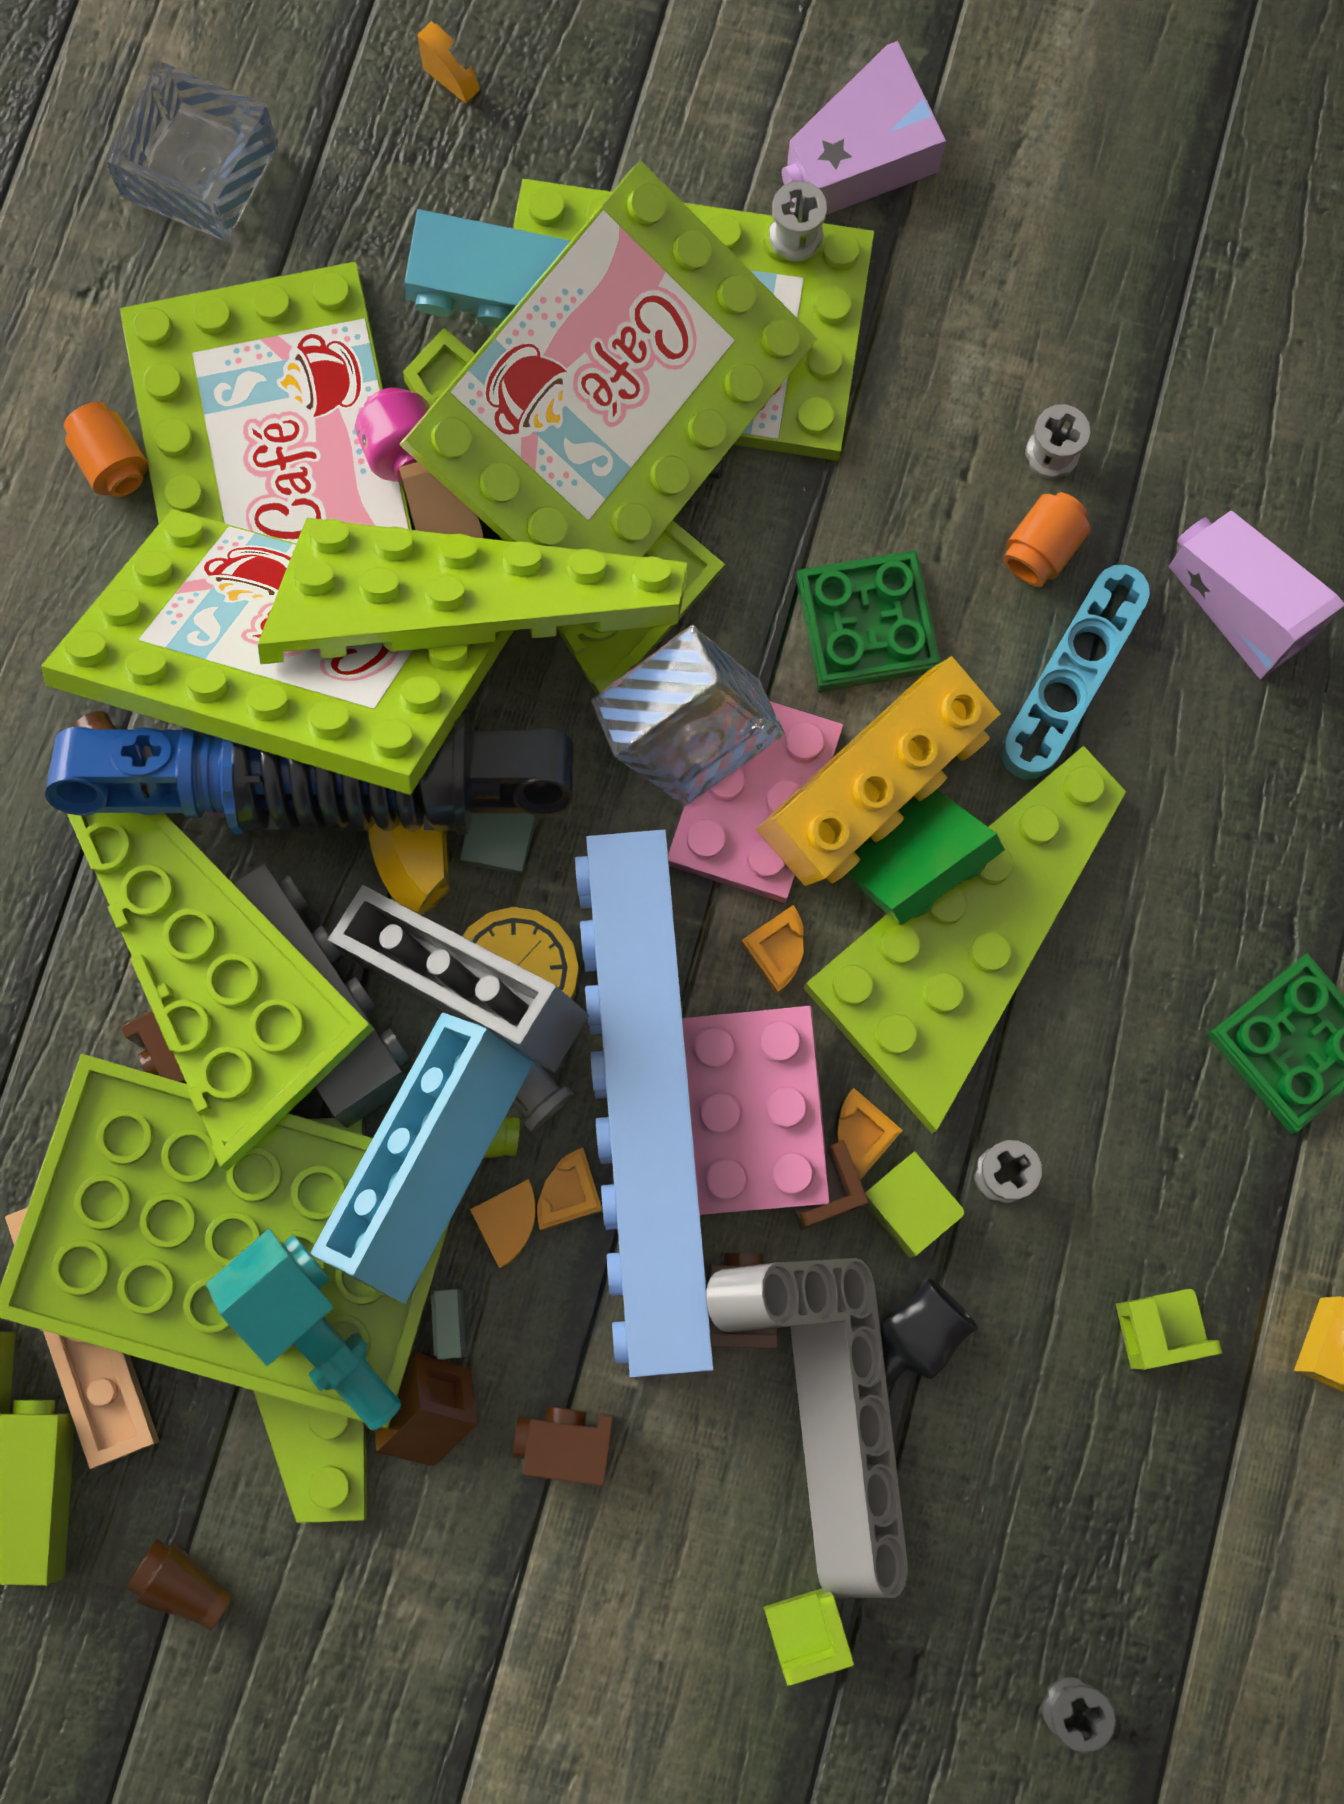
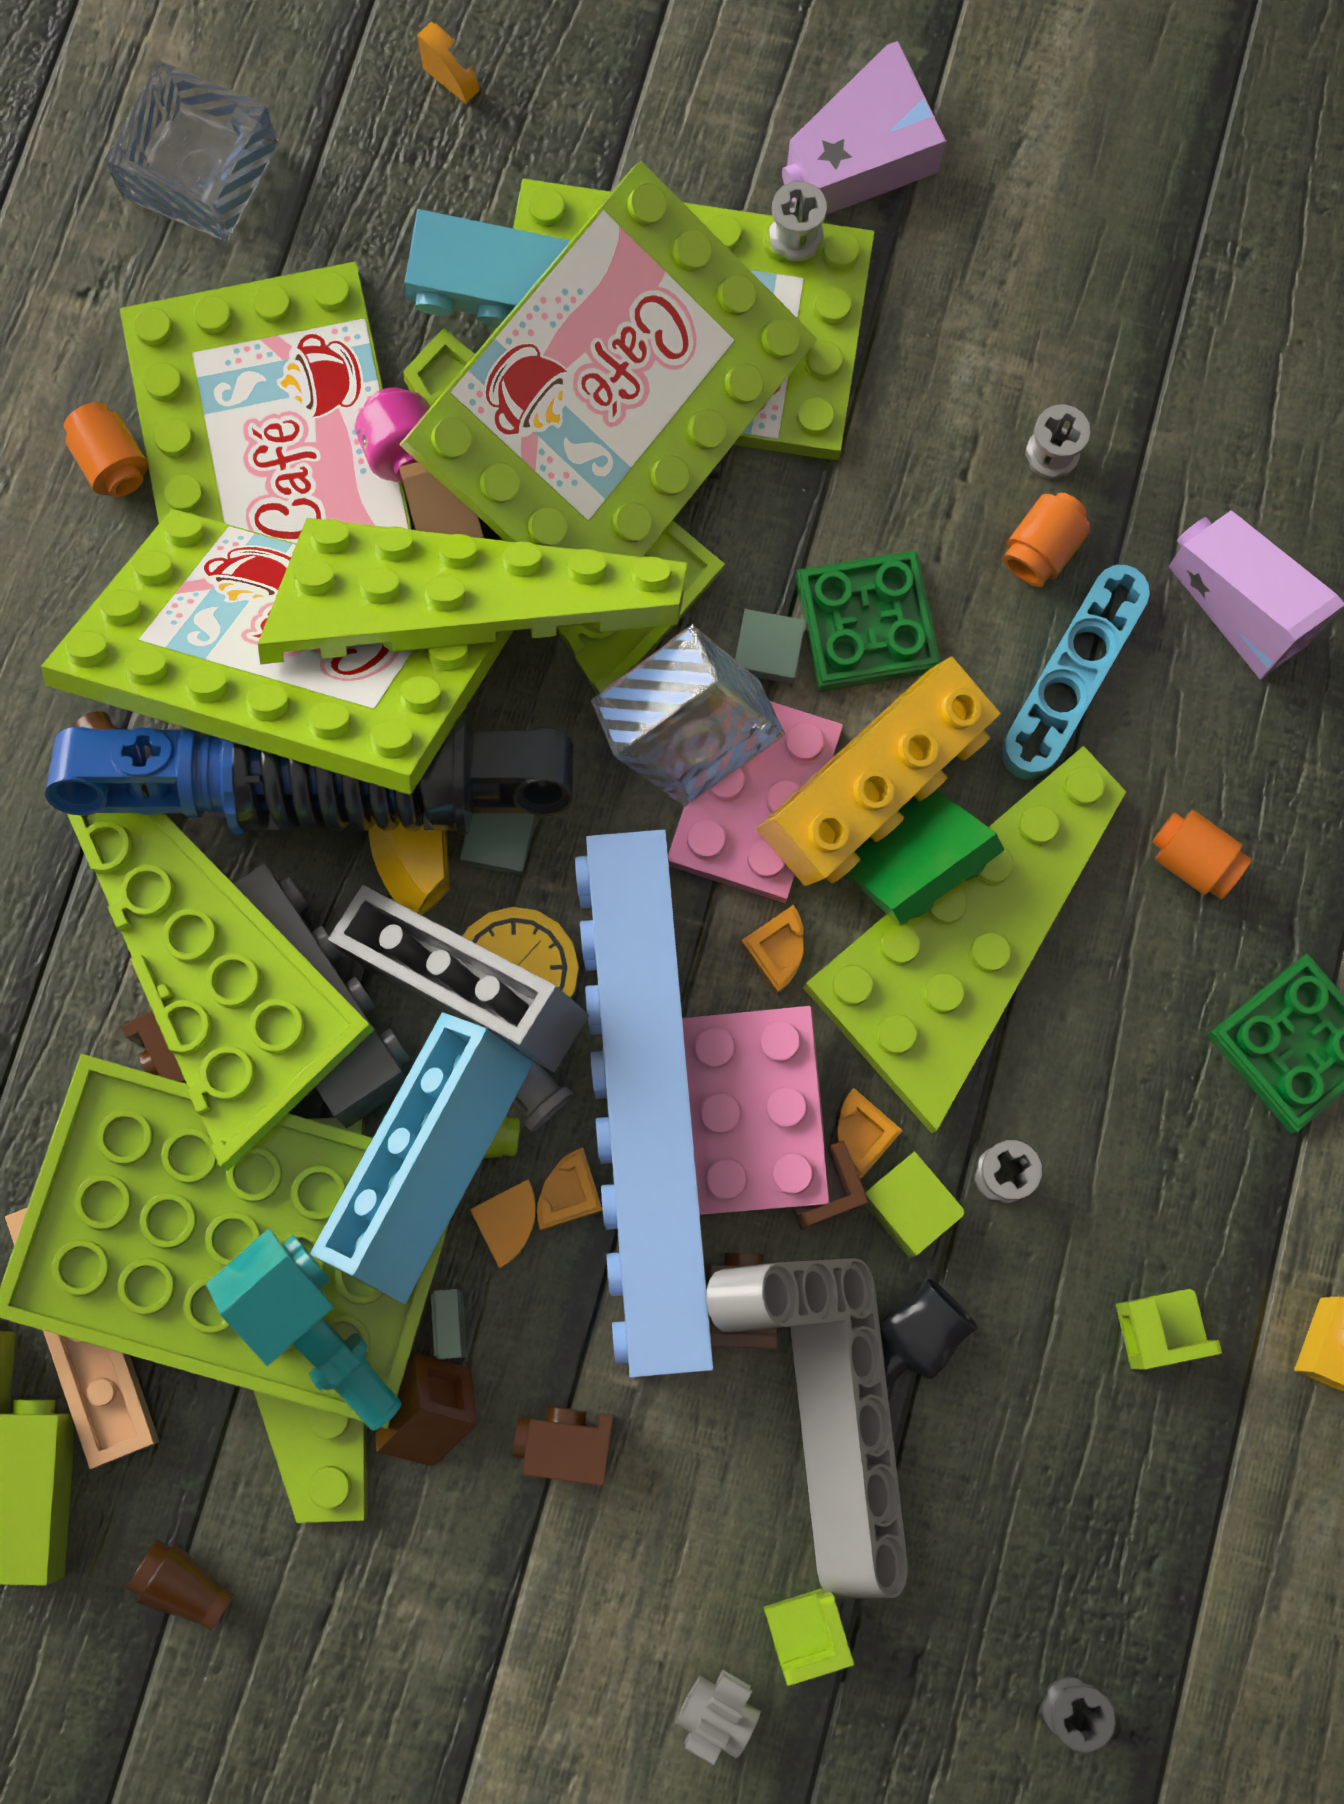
none -> light grey gear [675,1670,761,1765]
none -> sand green tile [733,609,805,684]
none -> orange brick [1152,809,1252,900]

